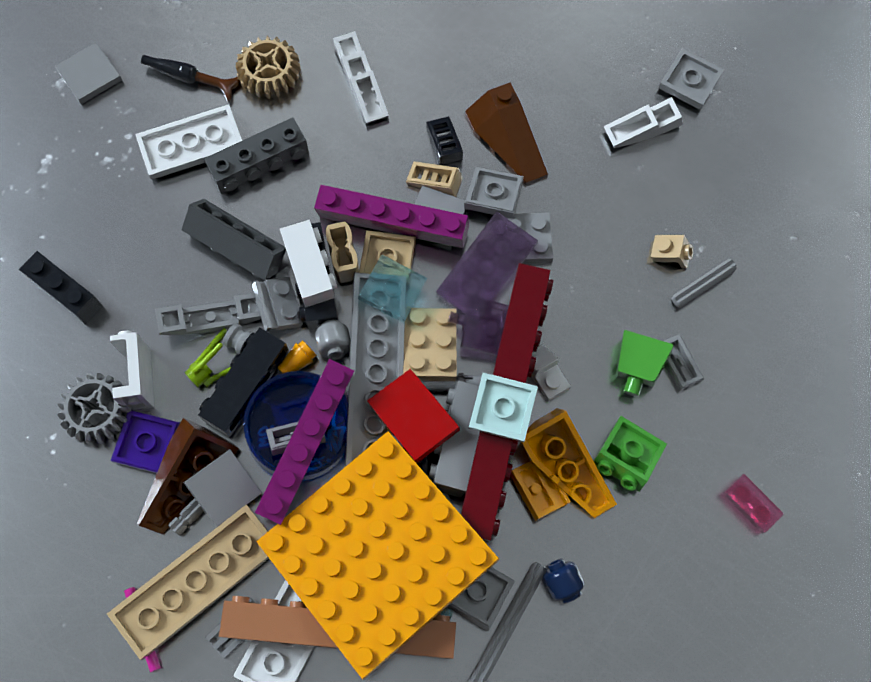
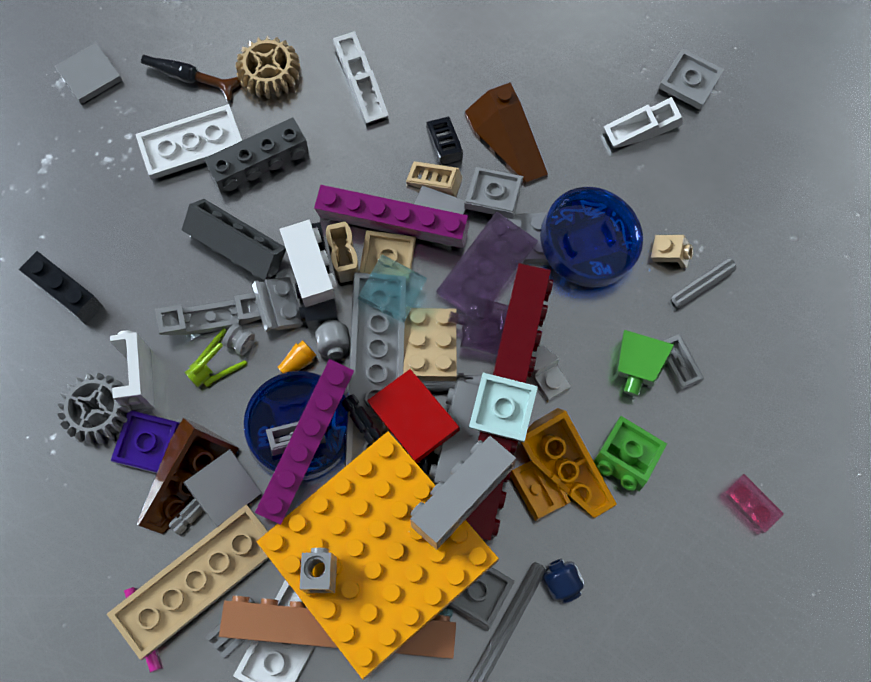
black brick [198,327,289,437] -> none
none -> light grey brick [300,548,337,593]
none -> black axle [342,394,382,445]
none -> light grey brick [410,436,516,550]
none -> clear blue brick [540,187,643,287]

